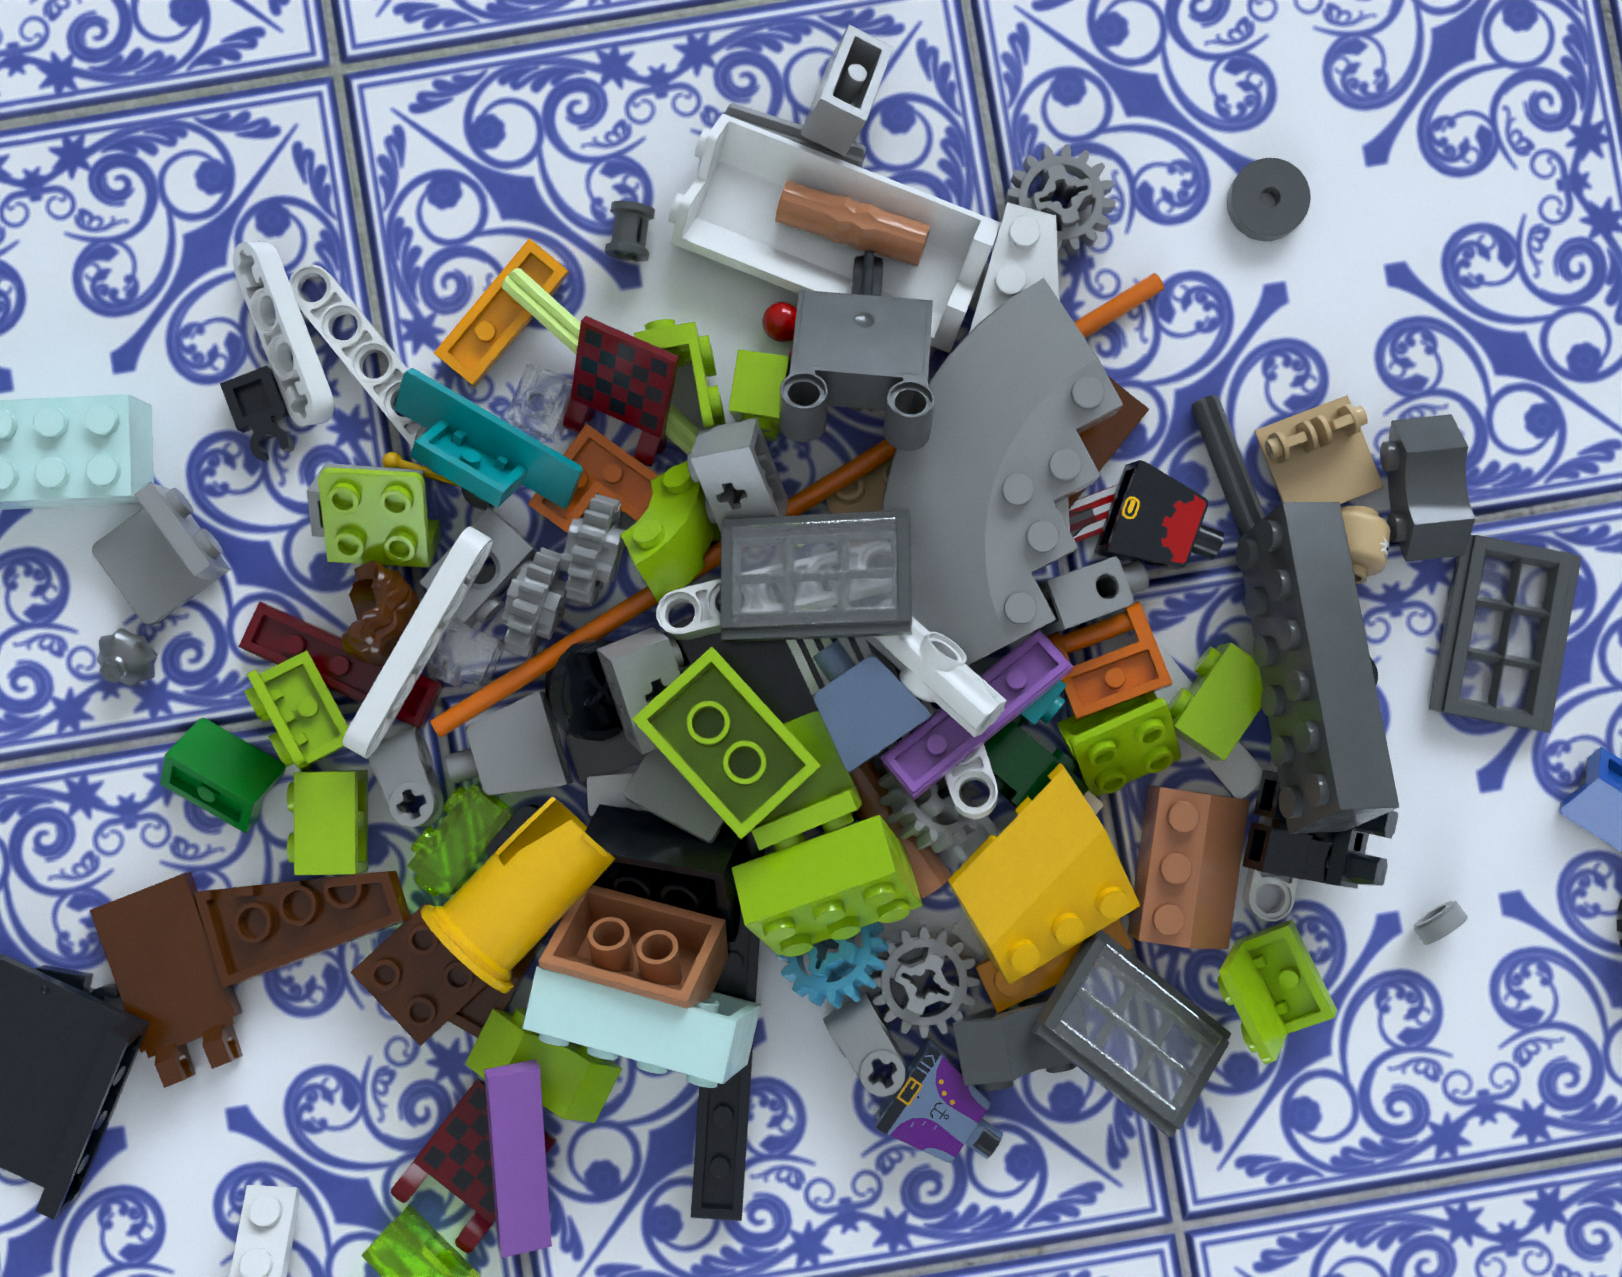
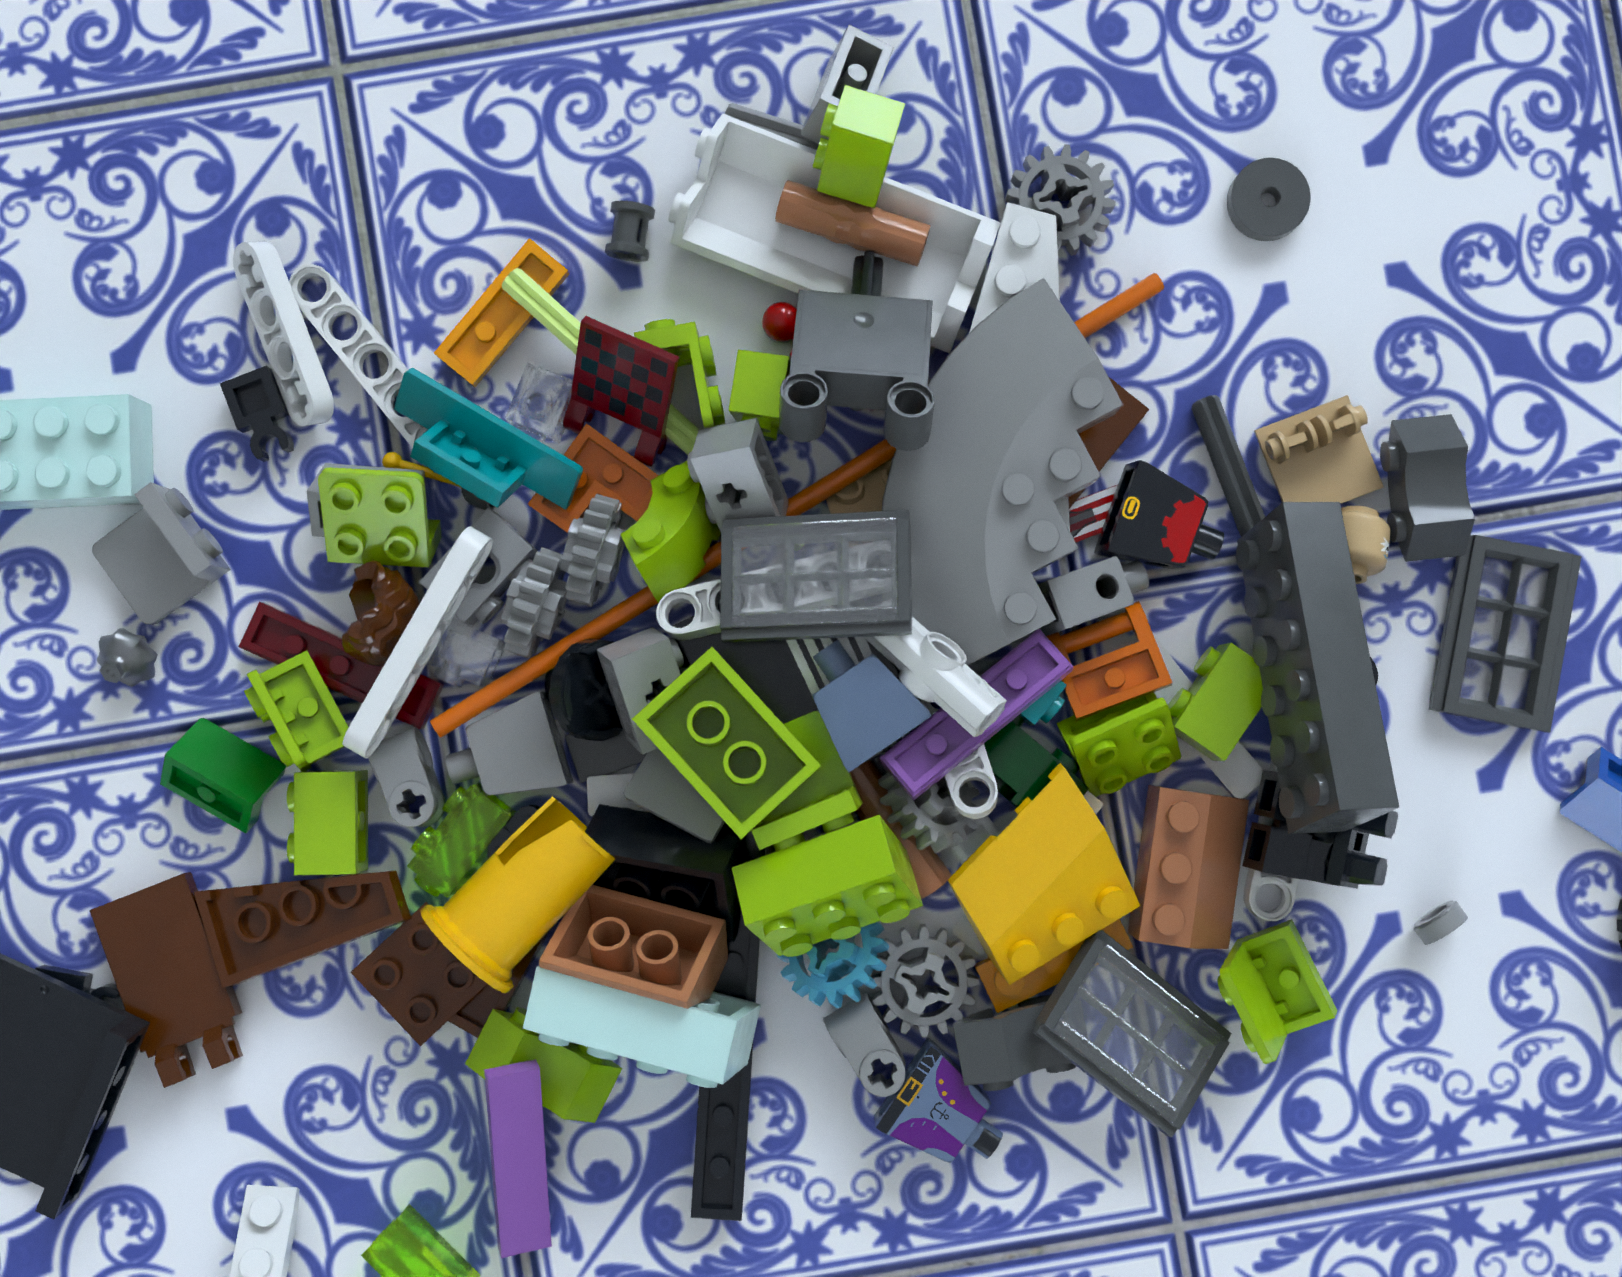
dark red flag [391,1078,556,1254] -> none
none -> lime brick [813,85,905,209]

